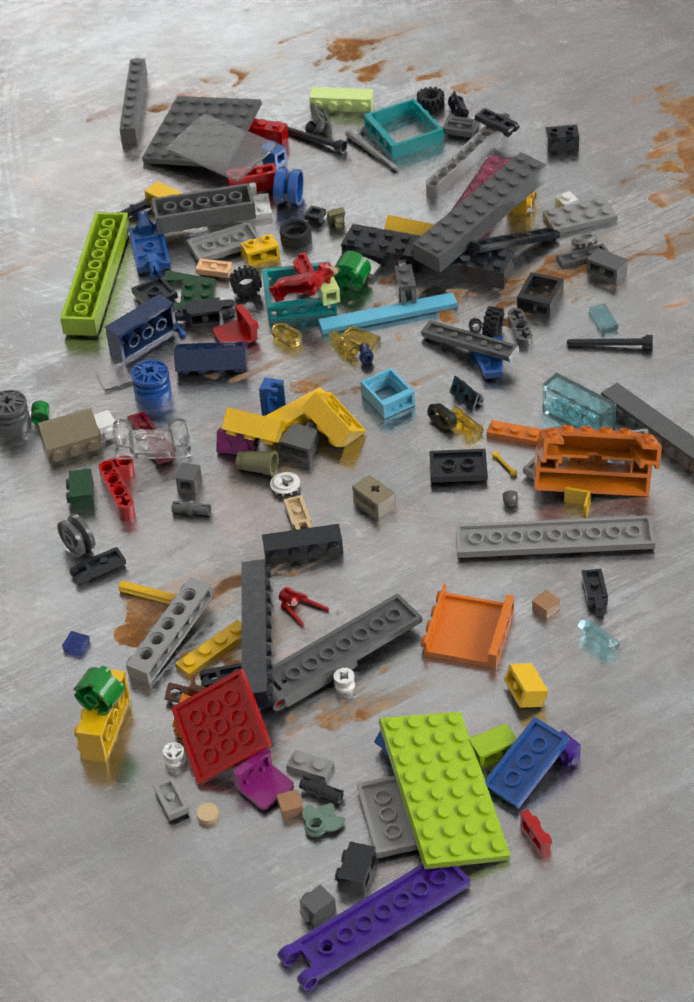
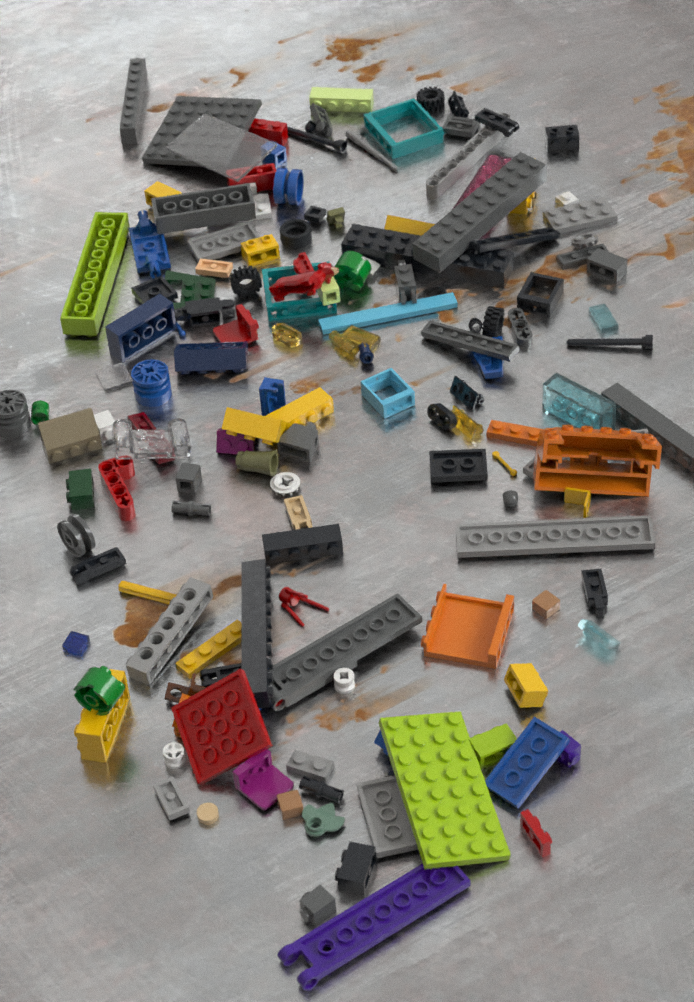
black pin [117,198,150,218] -> none
yellow slope [301,392,366,447] -> none
dark tan brick [352,475,396,518] -> none

